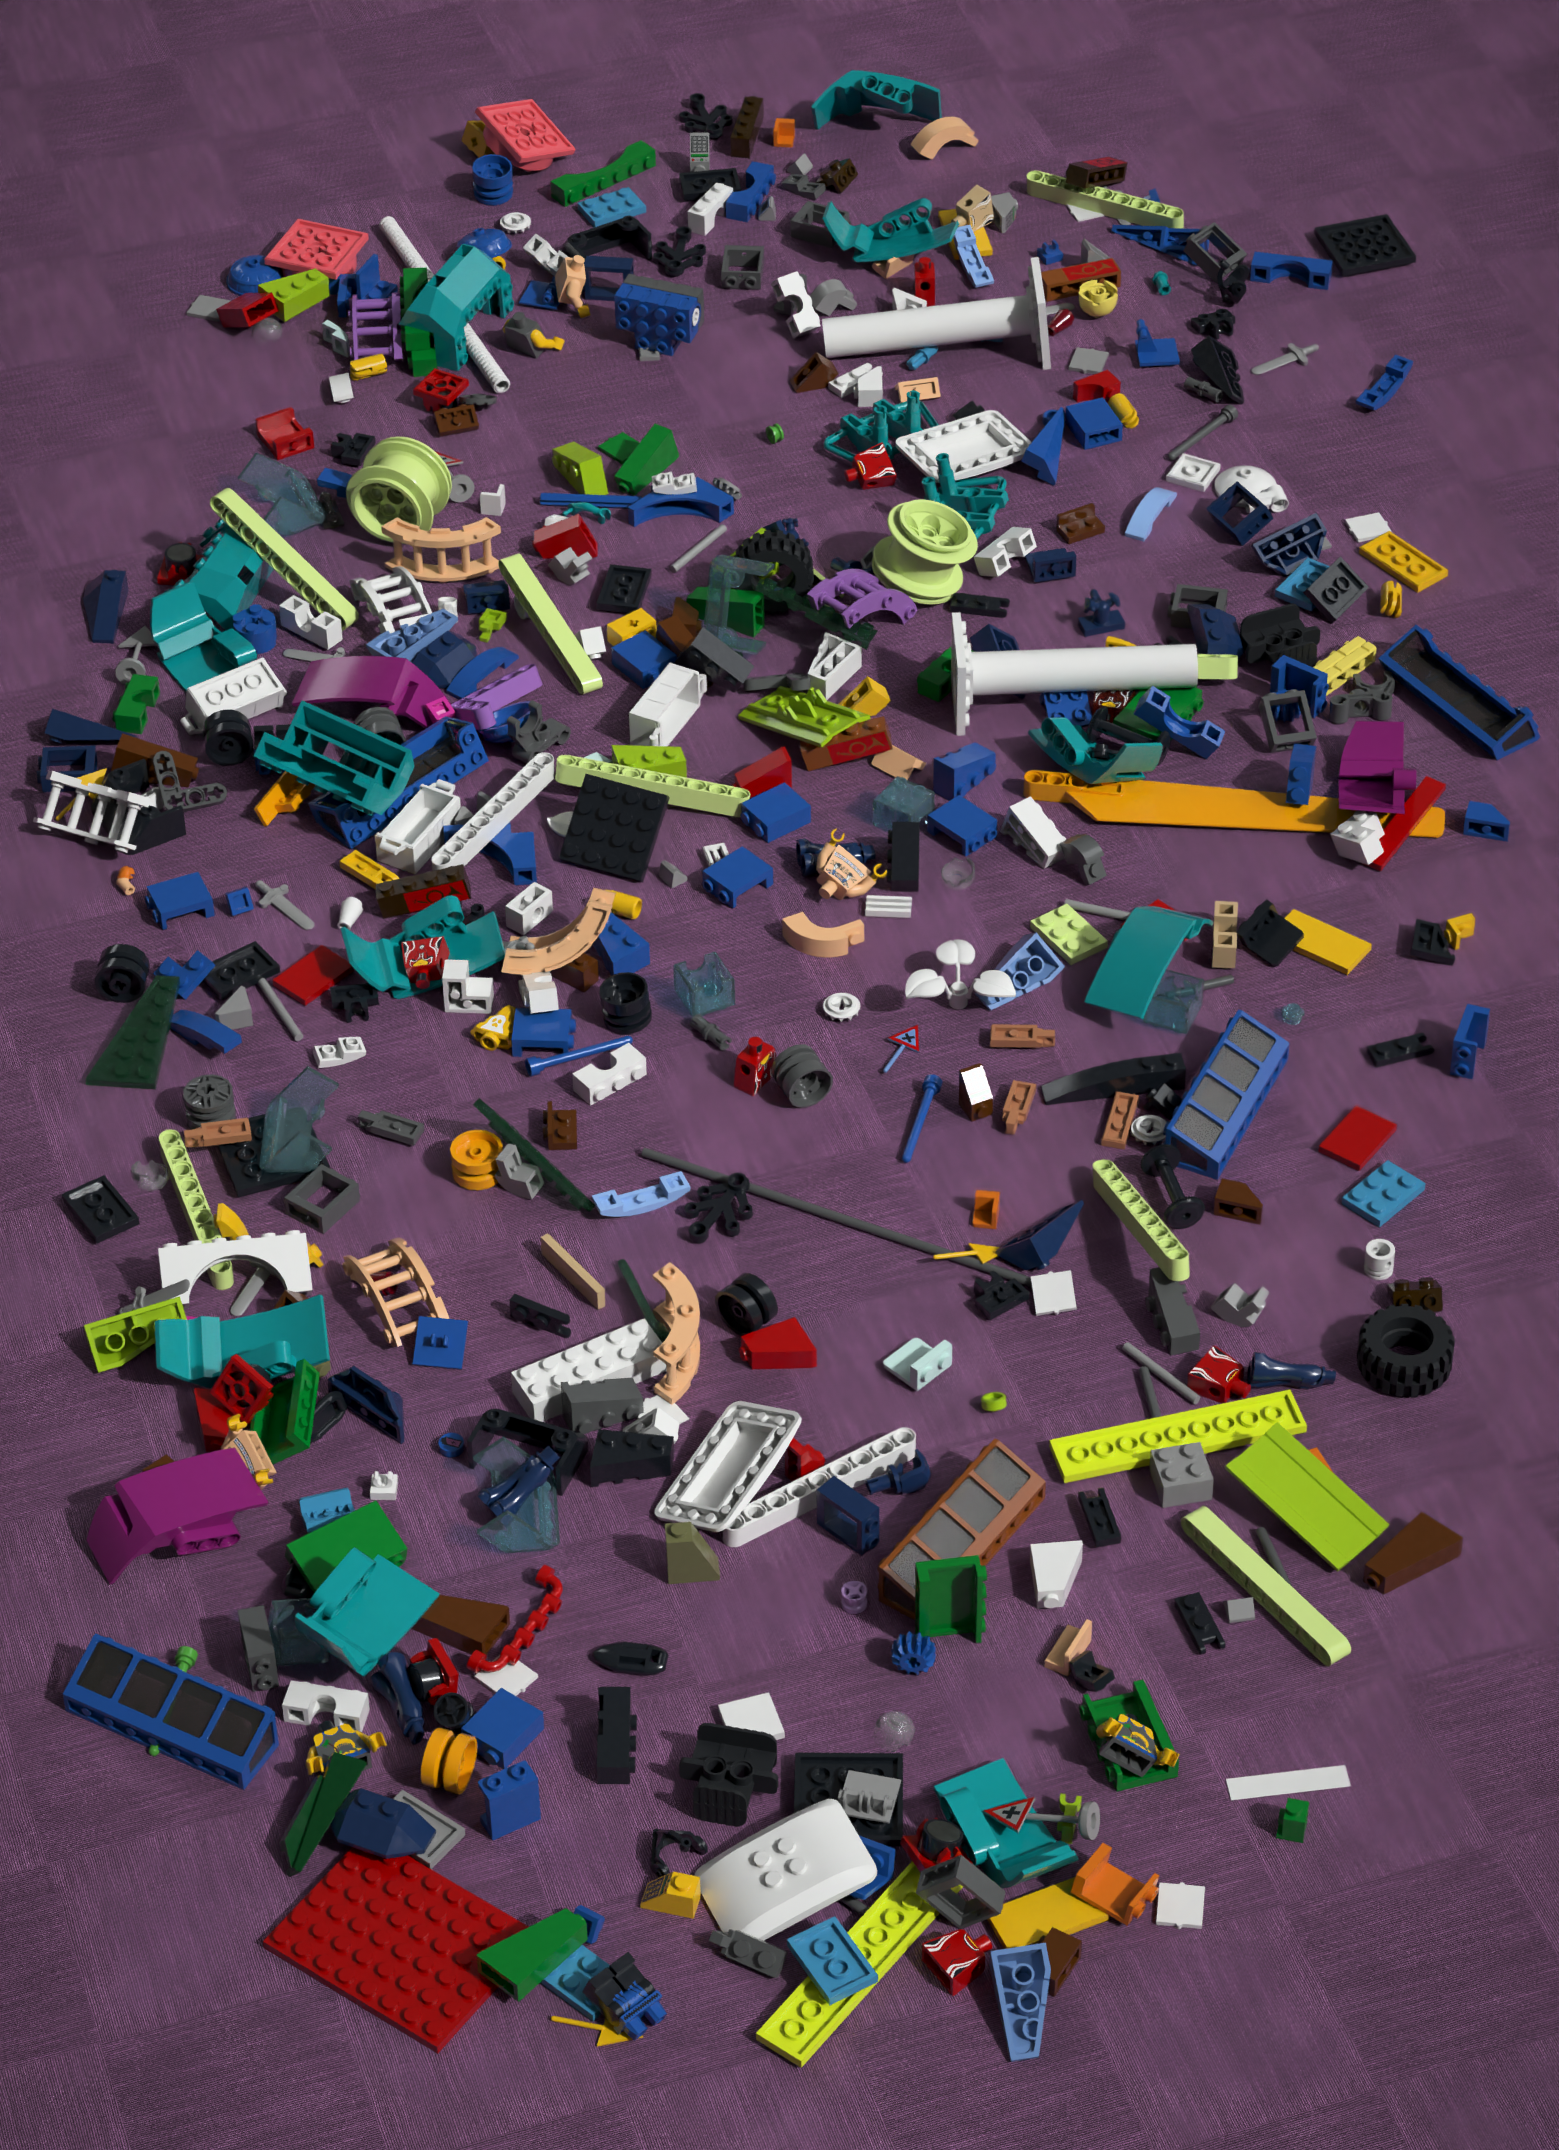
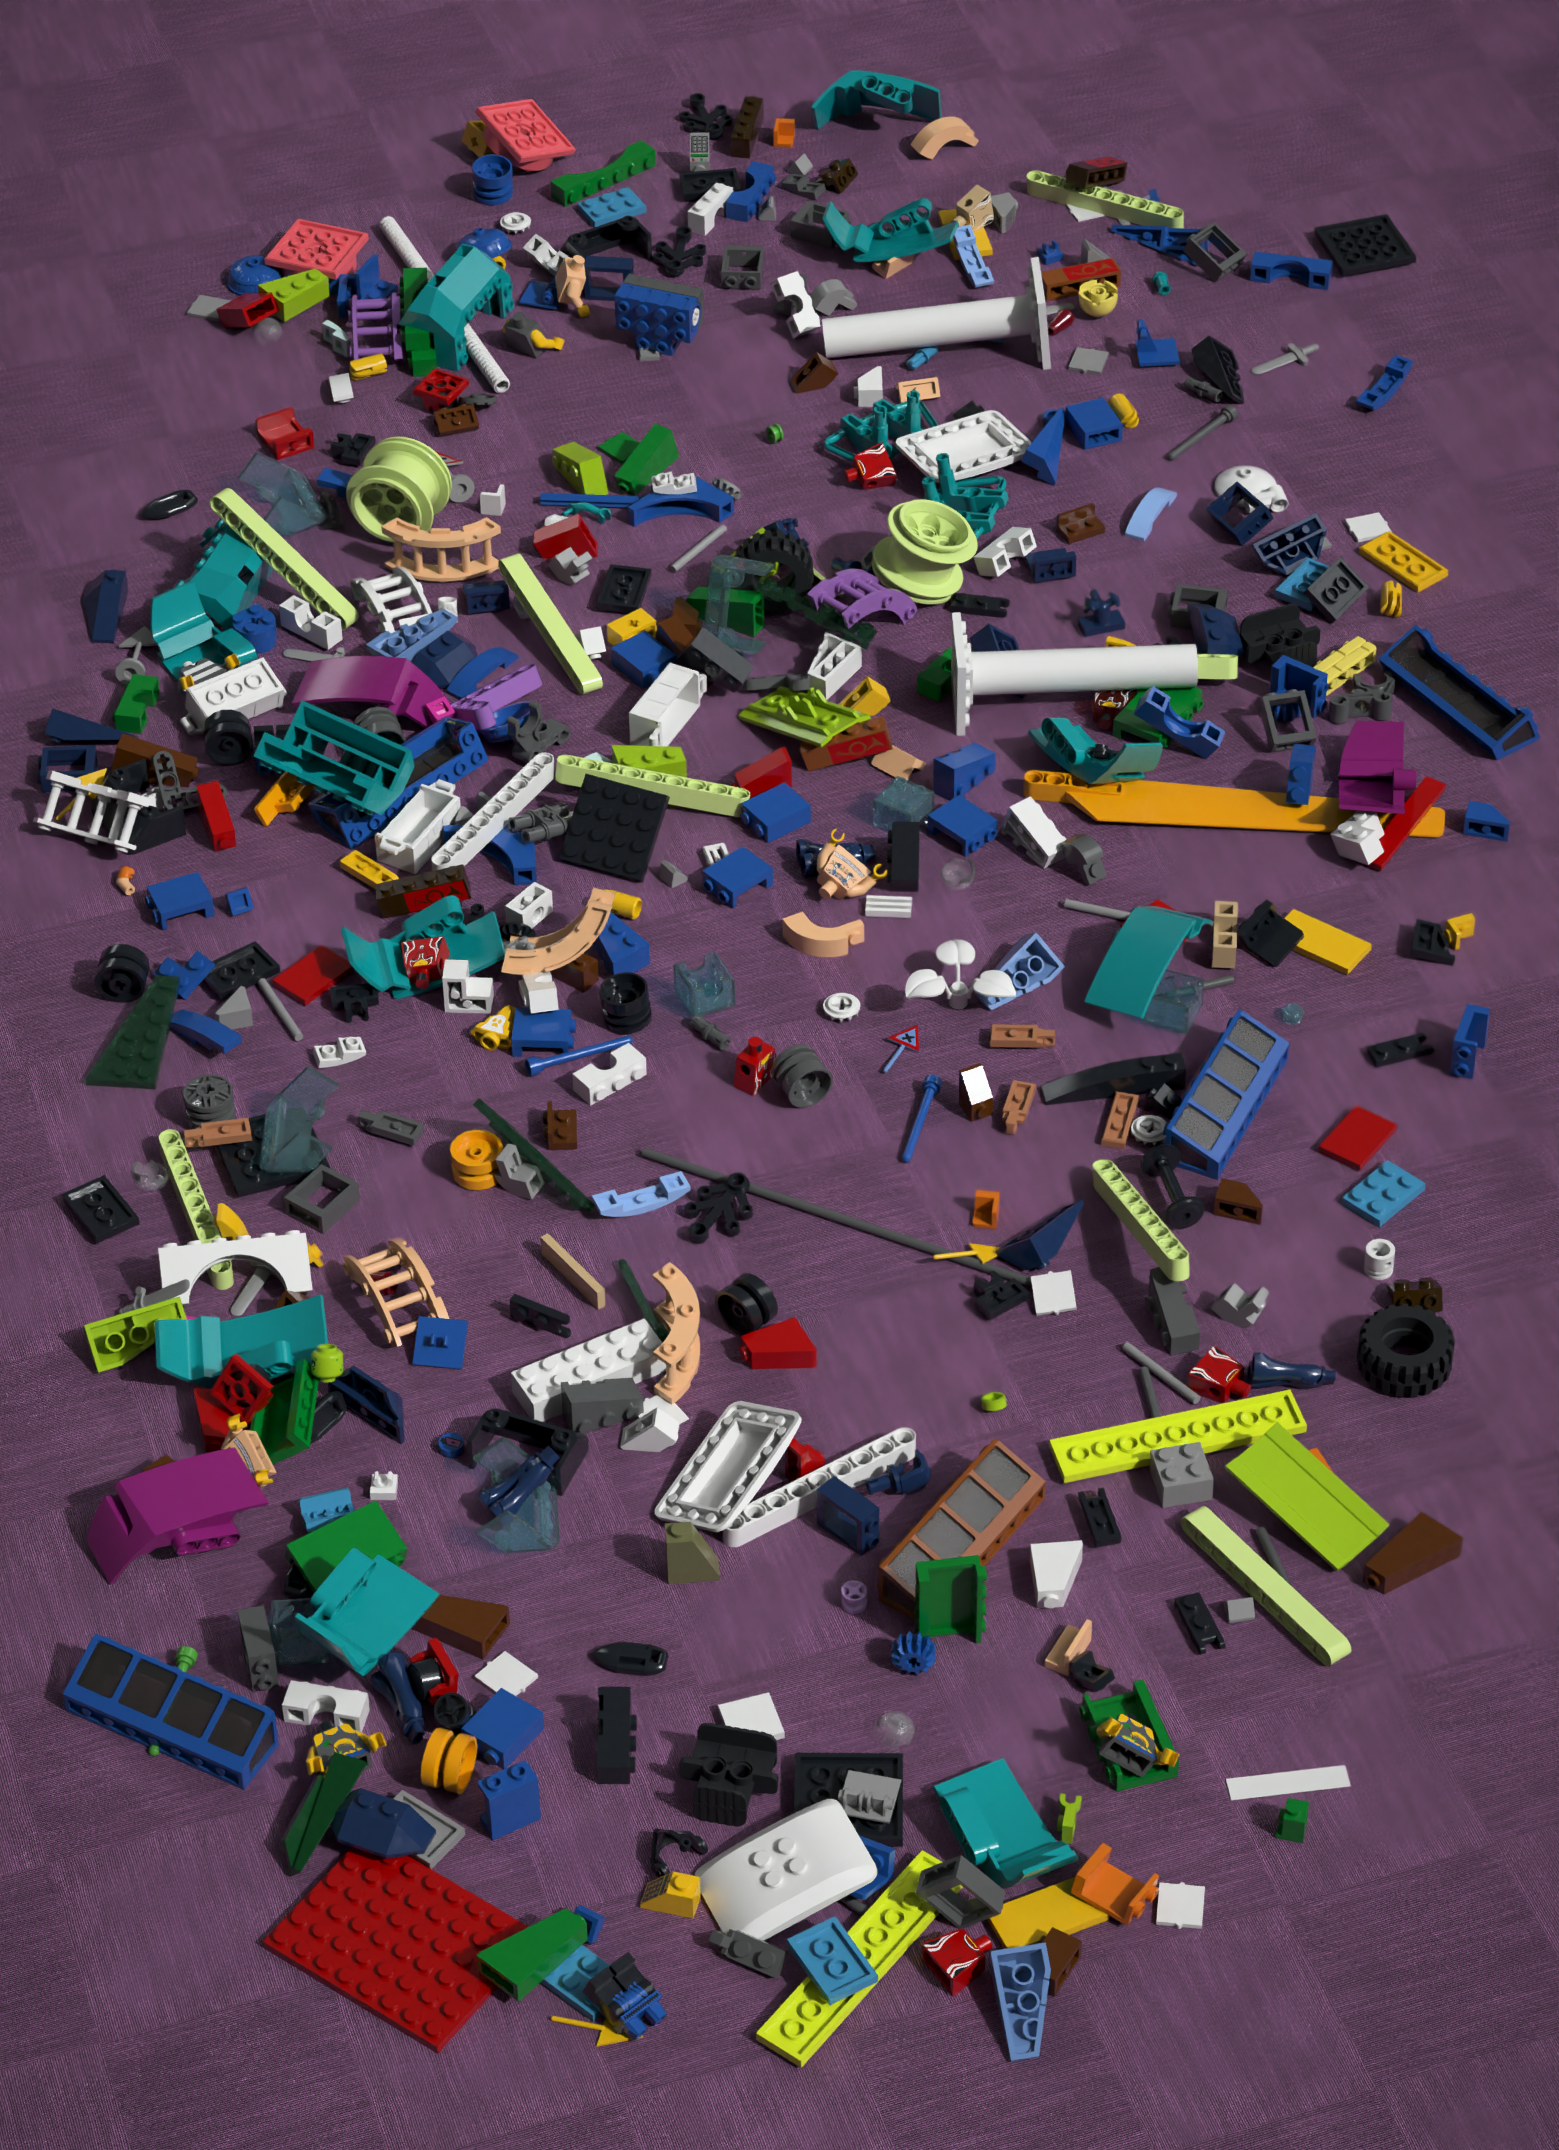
piece [157,542,203,585] -> none
light grey sword [255,880,315,930] -> none
white cone [337,897,363,930] -> none
red bar [466,1564,563,1673] -> none
lime plate [479,608,507,643] -> none
black wedge [590,1429,675,1487] -> none
white hinge [828,363,883,398] -> none
light aqua bracket [883,1338,952,1391] -> none
white slope [892,288,927,311] -> none
piece [900,1818,973,1873] -> none
red torso [914,257,935,307] -> none
light grey piece [983,1797,1100,1840] -> none
yellowish green plate [1030,904,1108,965] -> none
blue bracket [1039,691,1092,726] -> none
red arch [1073,370,1121,403] -> none
black hose [1087,706,1171,767] -> none
white tile [1166,453,1220,492] -> none
black plate [1191,309,1235,339] -> none
black helmet [1217,259,1250,304] -> none
none -> black piece [141,490,198,519]
none -> torso [178,653,241,695]
none -> red slope [196,780,237,852]
none -> lime head [311,1344,344,1383]
none -> black gear [499,922,535,941]
none -> dark grey pin [508,803,572,844]

